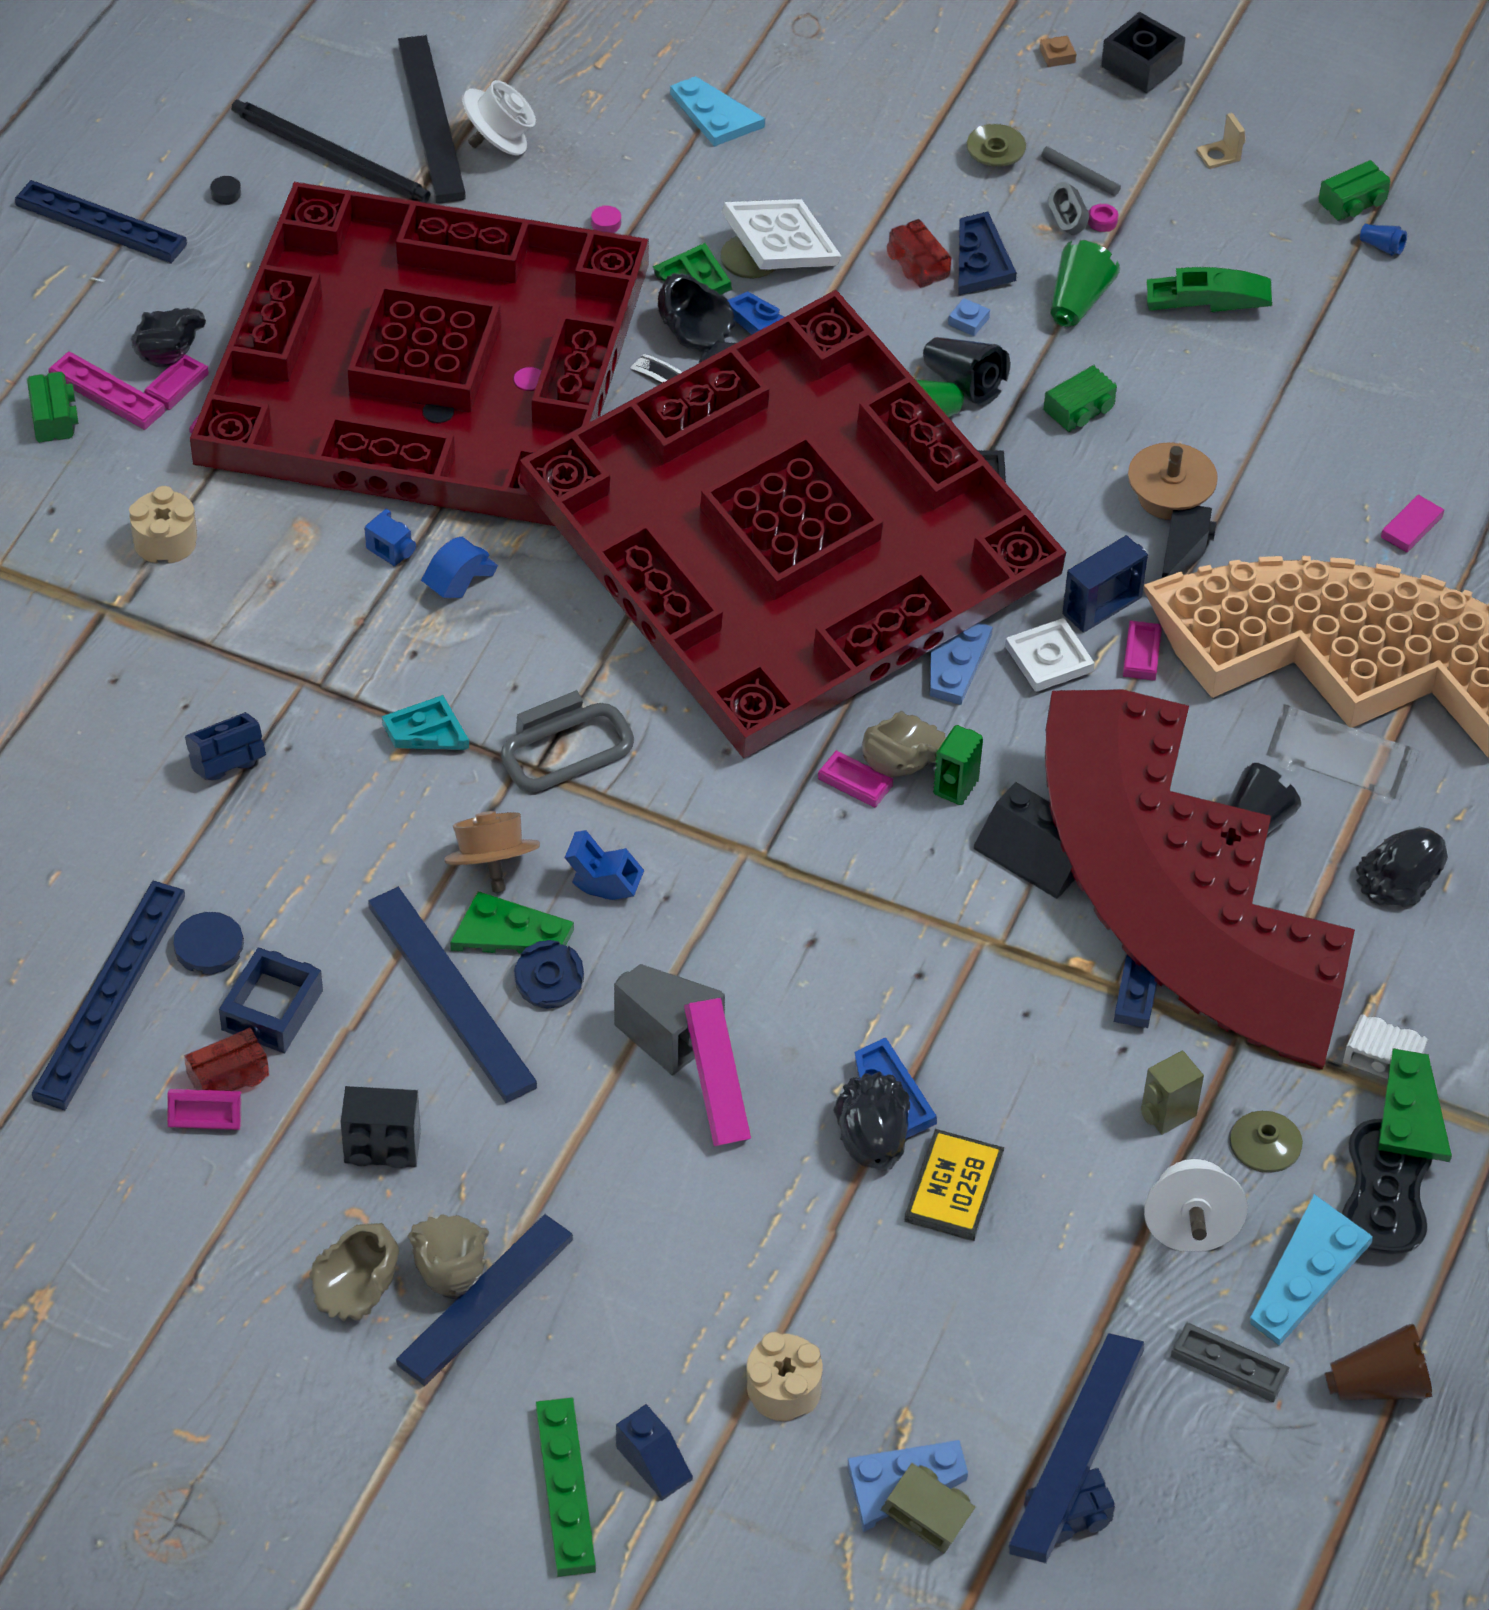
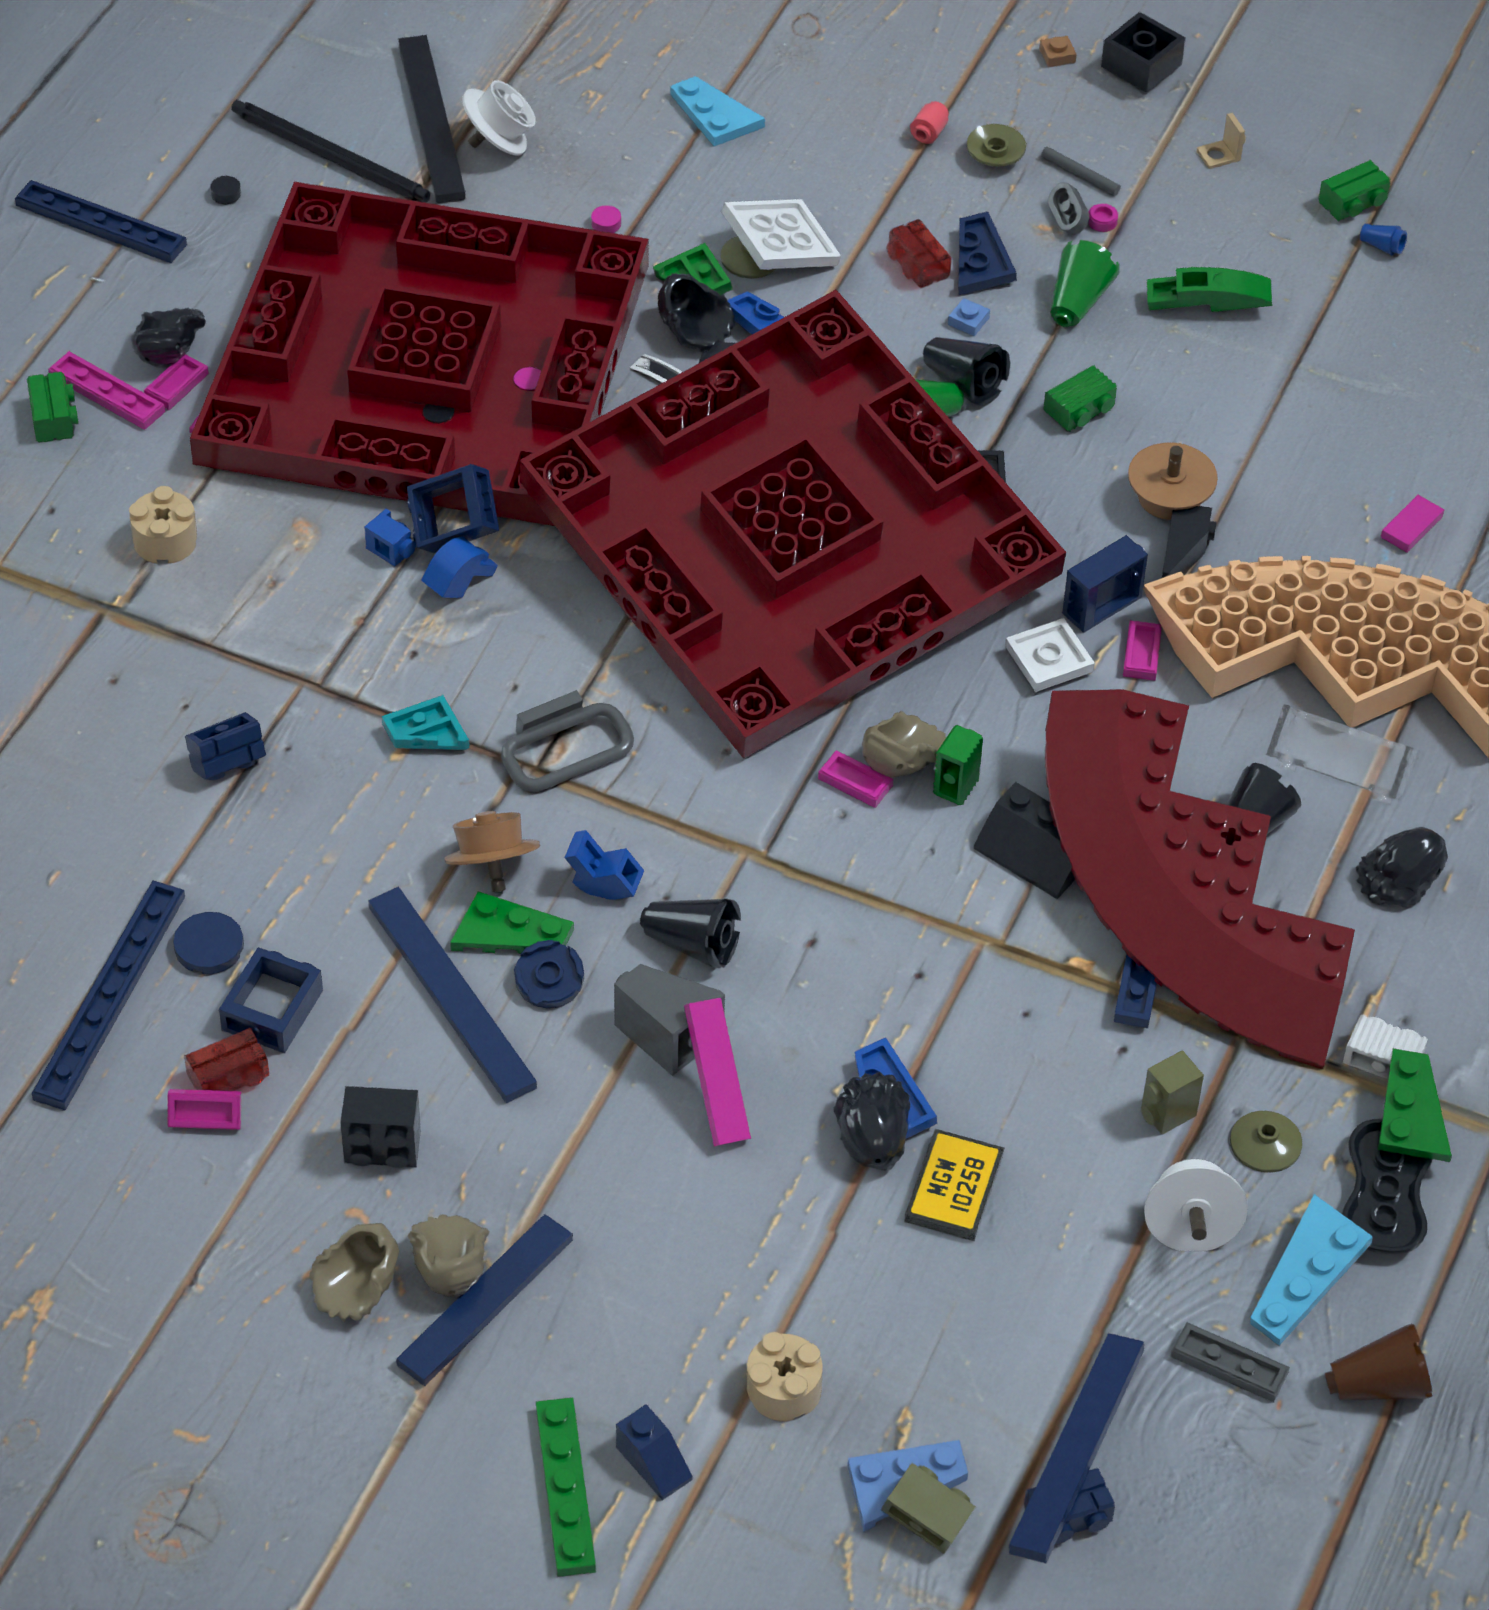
medium blue wing [930,623,993,705] -> none
none -> dark blue window [407,464,499,553]
none -> black cone [640,899,741,968]
none -> coral brick [910,101,949,144]

